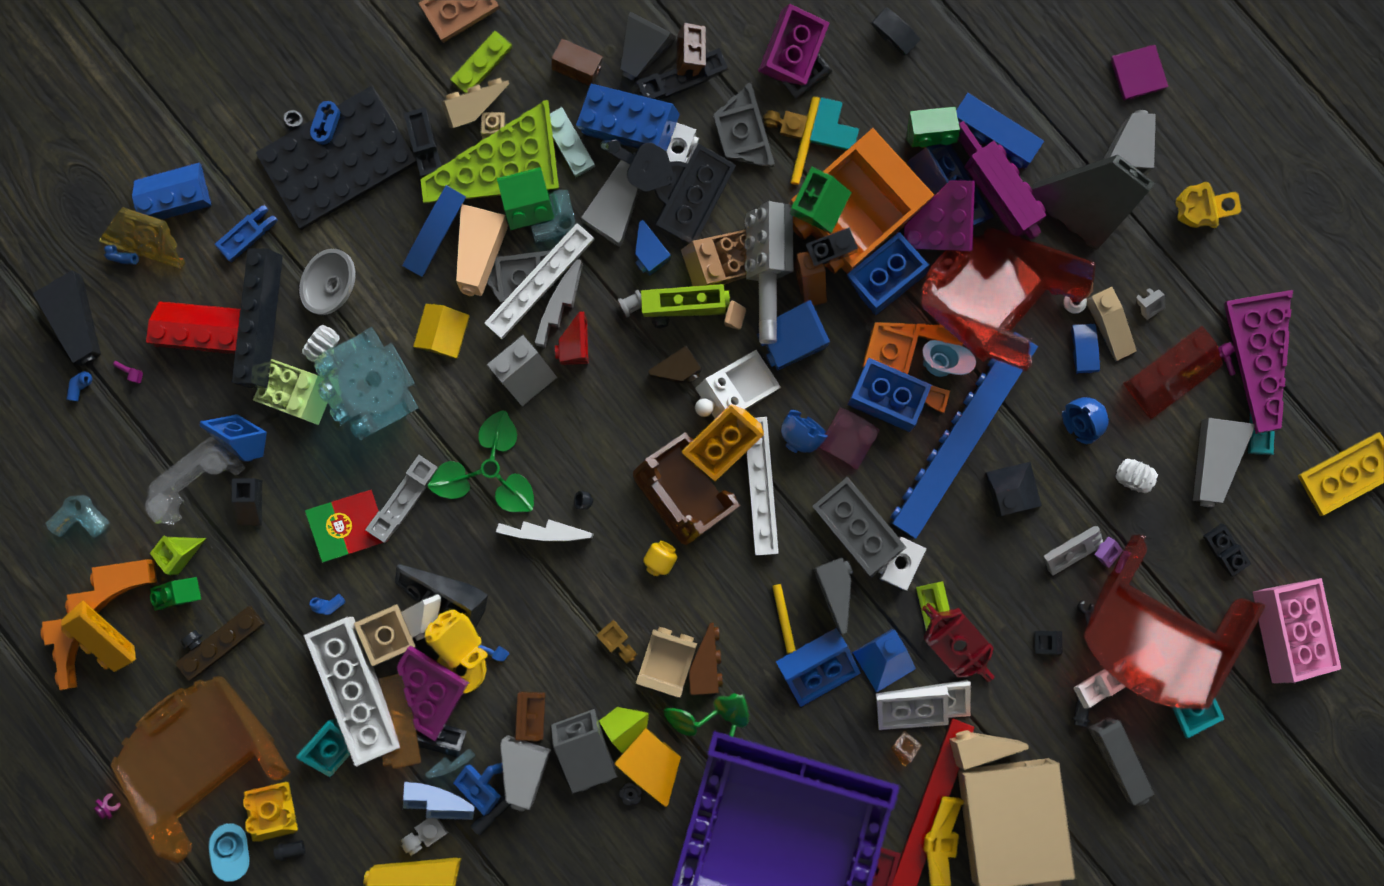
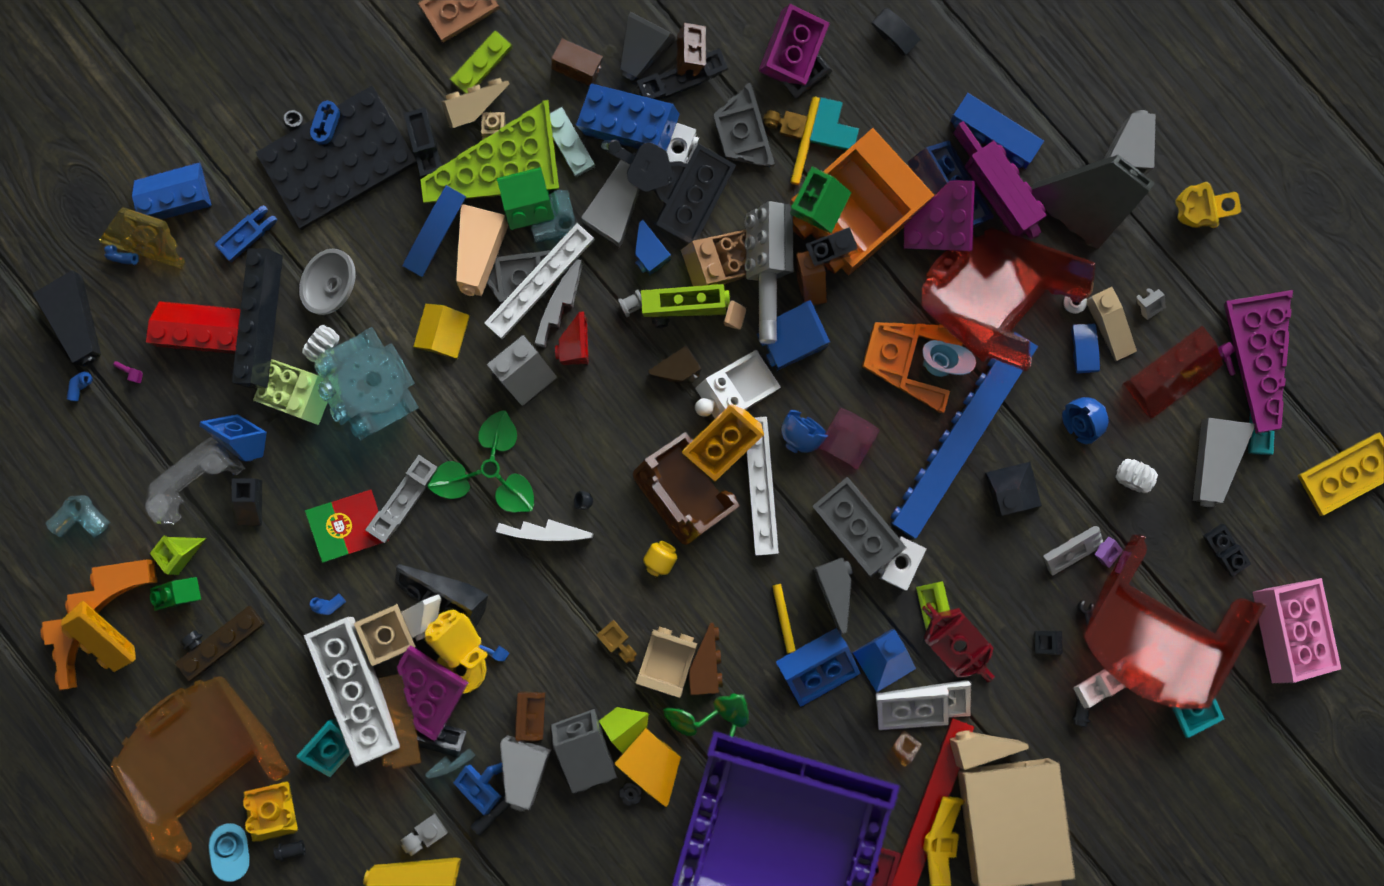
magenta plate [94,793,121,820] -> none
slope [403,782,474,820] -> none
blue slope [847,232,929,315] -> none
blue slope [847,358,932,432] -> none
slope [906,107,960,147] -> none
dark grey slope [1088,717,1154,806] -> none
magenta tile [1111,45,1168,101] -> none

